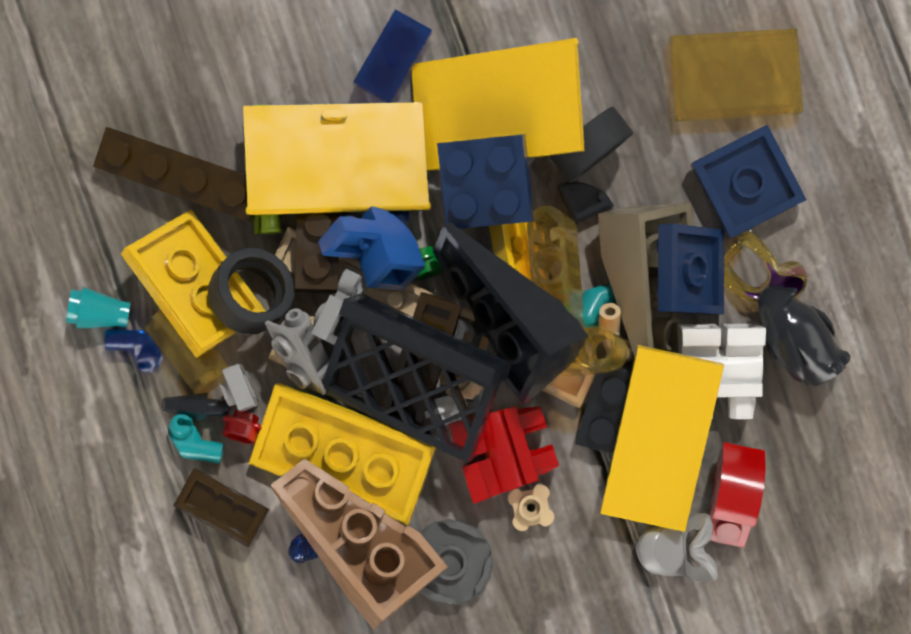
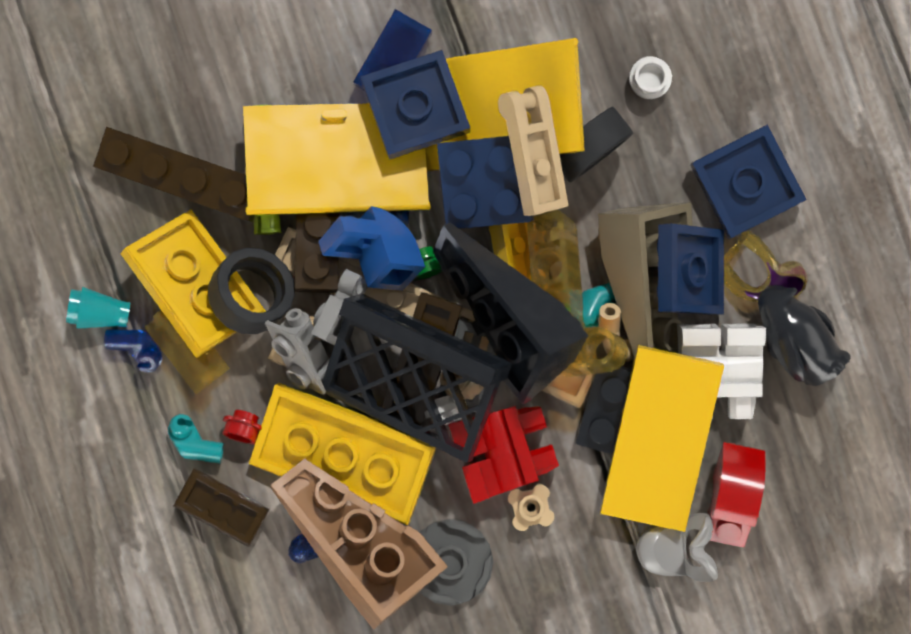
black bar [161,393,229,421] -> none
light grey plate [219,363,259,412] -> none
black tile [557,181,614,225] -> none
clear yellow tile [669,28,803,122] -> none
none -> dark blue plate [361,50,470,160]
none -> tan plate [498,86,569,216]
none -> white plate [629,56,672,99]

